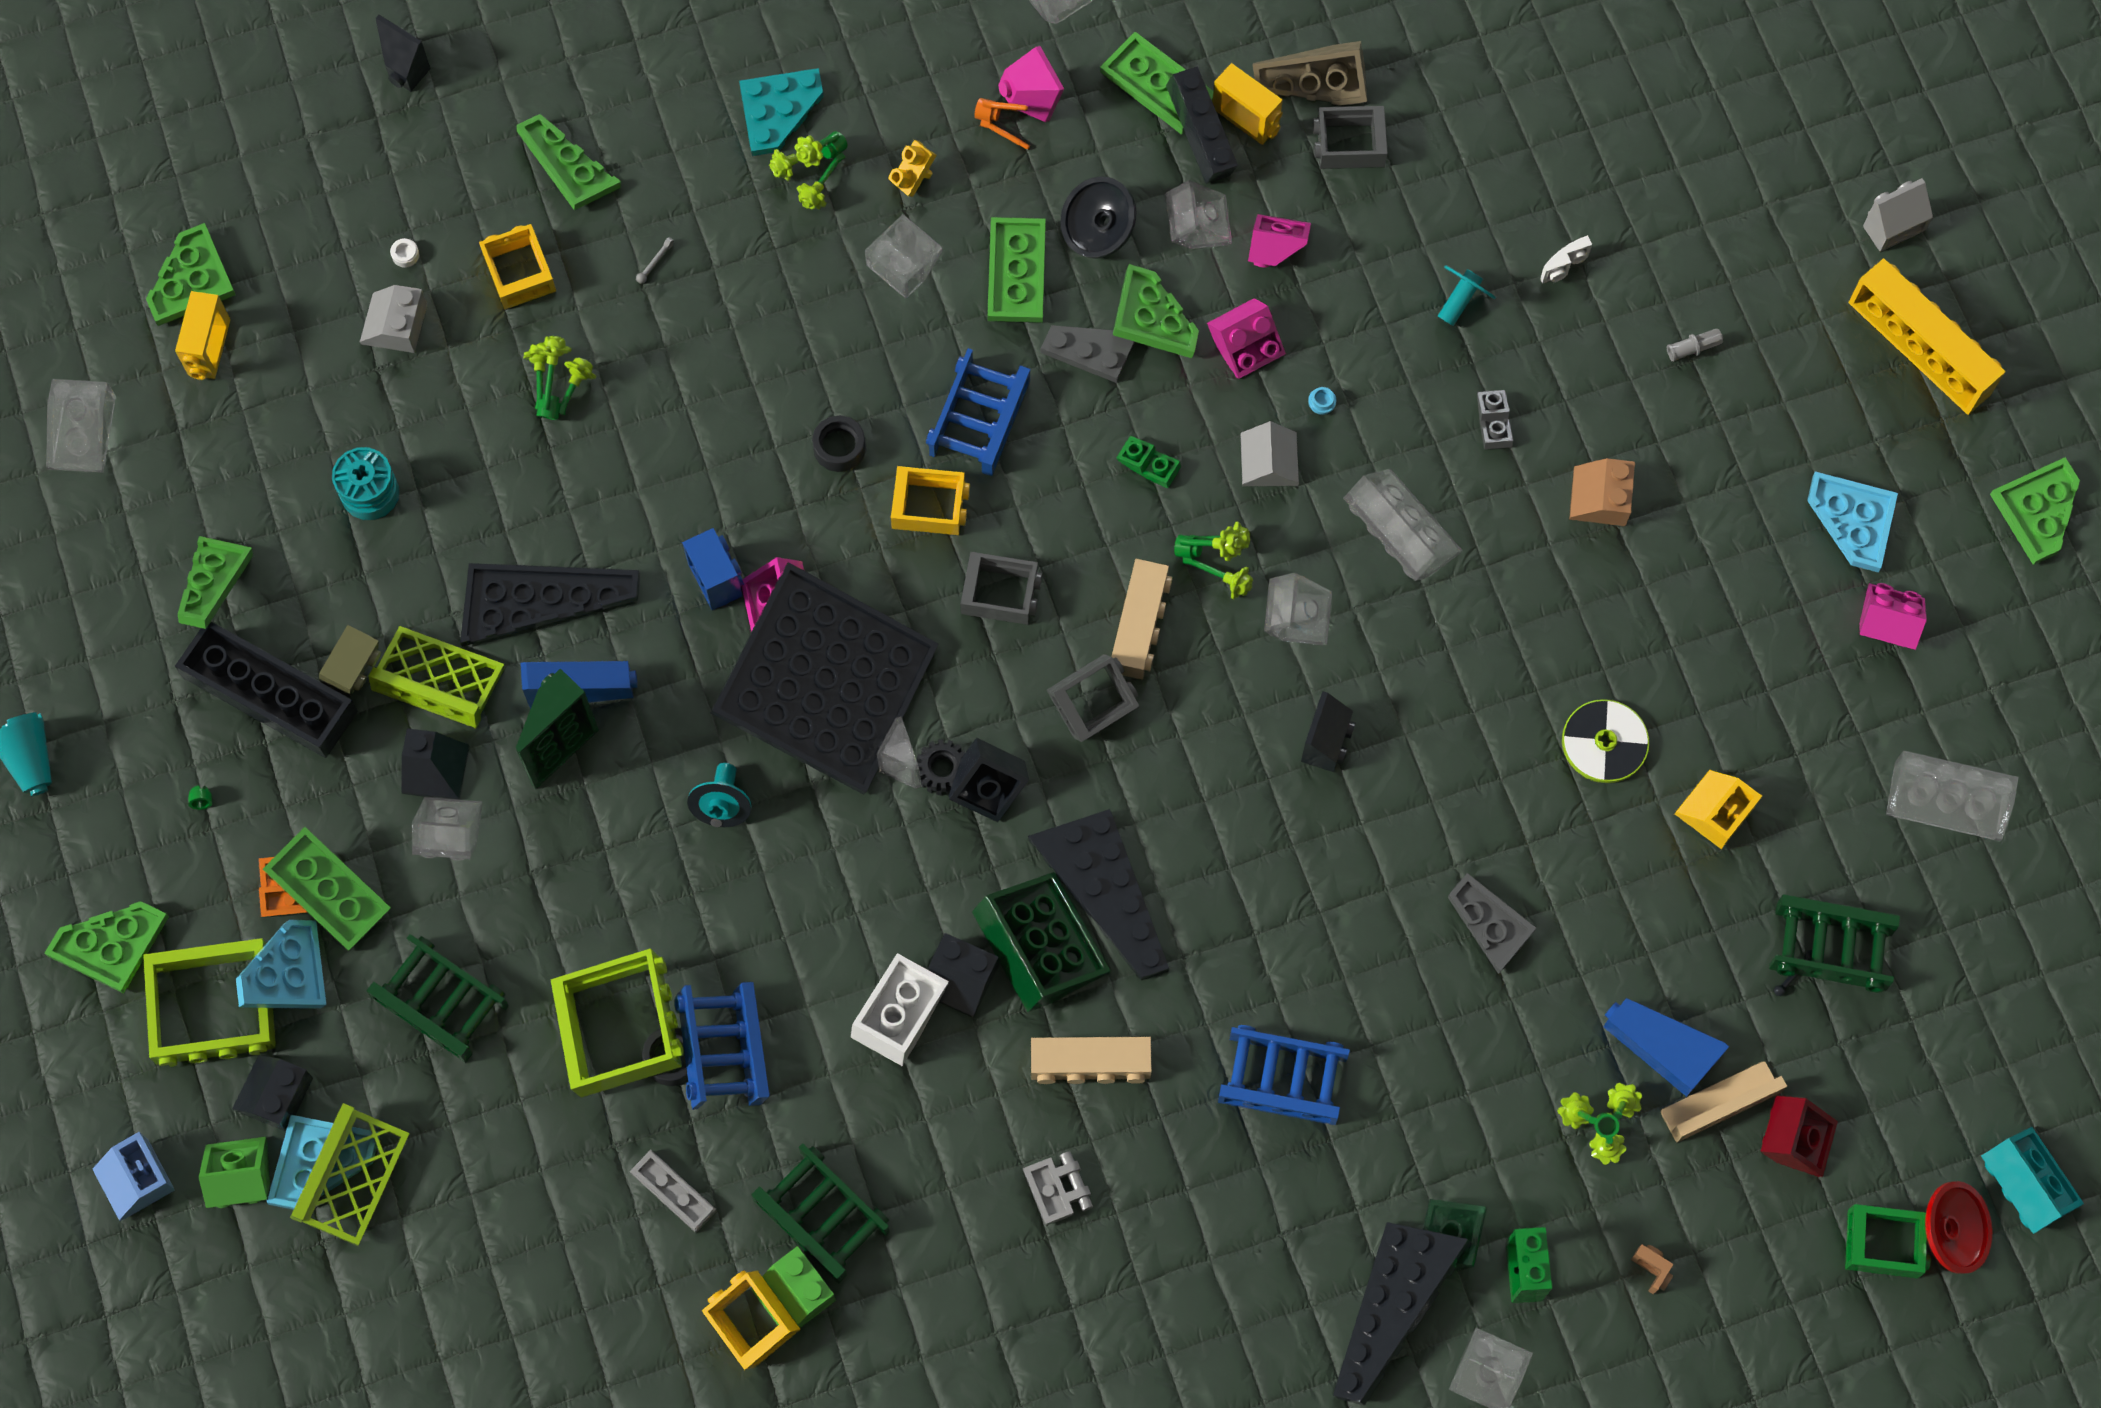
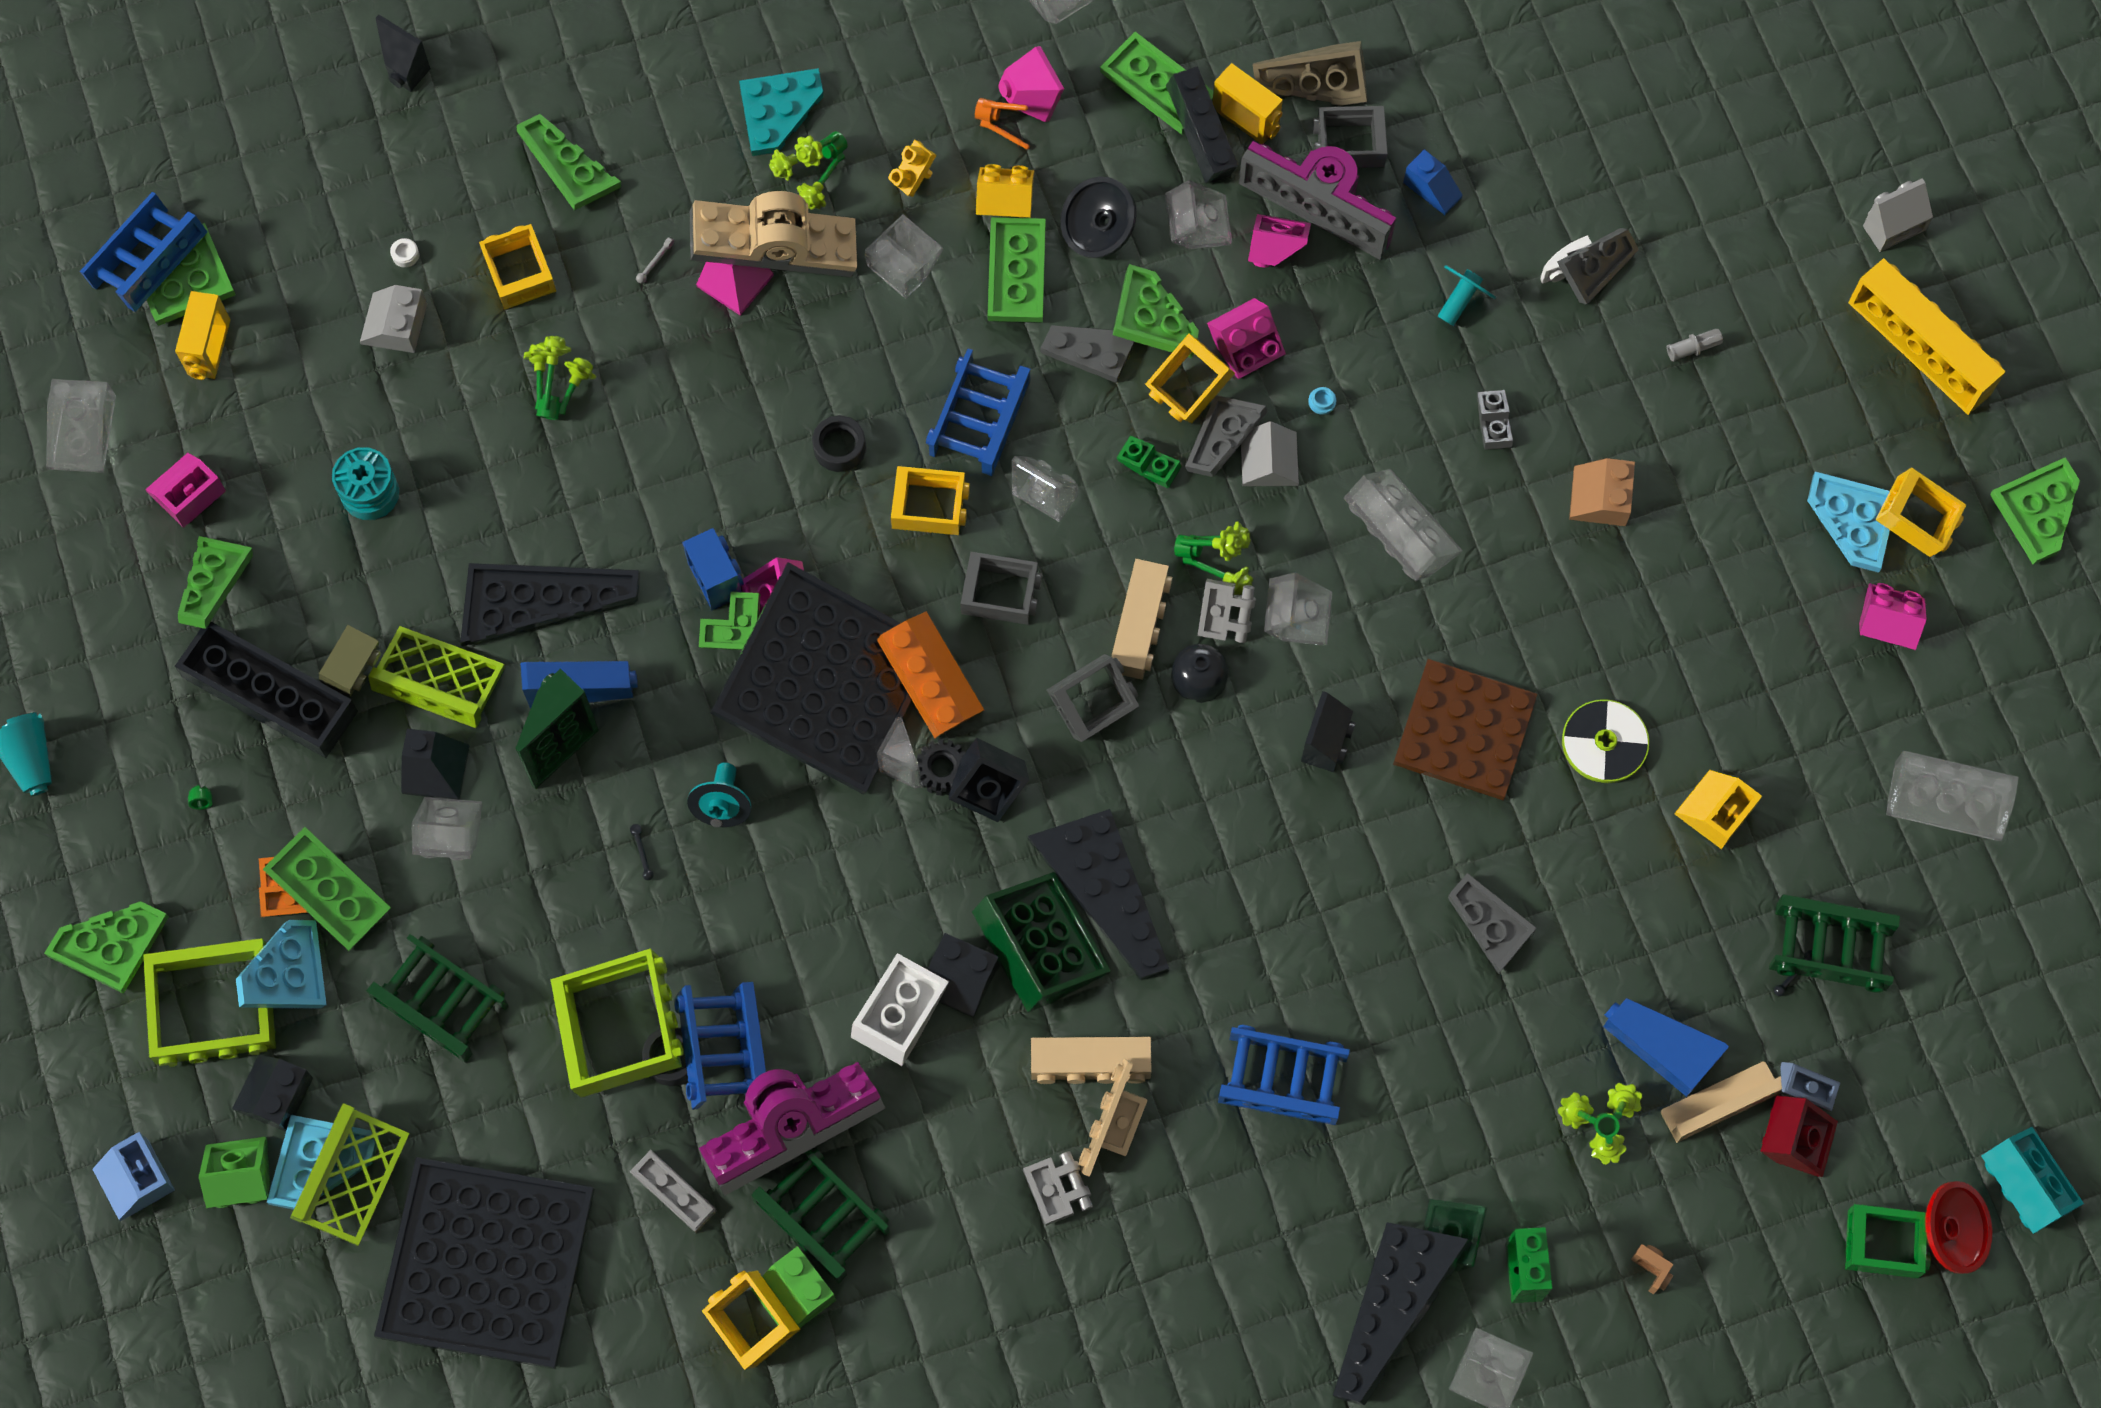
none -> blue fence [80,192,207,312]
none -> dark pink slope [145,453,226,528]
none -> black plate [374,1157,595,1369]
none -> black hinge [630,824,654,881]
none -> tan piece [689,191,857,277]
none -> dark pink slope [696,262,774,316]
none -> bright green plate [699,592,761,650]
none -> magenta piece [699,1062,885,1196]
none -> orange slope [877,611,984,739]
none -> yellow slope [976,164,1034,218]
none -> clear slope [1012,456,1078,522]
none -> tan bracket [1078,1059,1147,1176]
none -> yellow window [1145,334,1235,424]
none -> black cylinder [1171,643,1229,703]
none -> dark grey wing [1185,395,1268,477]
none -> light grey plate [1197,579,1256,643]
none -> dark grey piece [1239,141,1396,260]
none -> reddish brown plate [1393,659,1537,800]
none -> blue slope [1403,149,1463,215]
none -> dark grey wing [1557,228,1639,304]
none -> sand blue slope [1781,1062,1840,1111]
none -> yellow window [1875,468,1966,557]

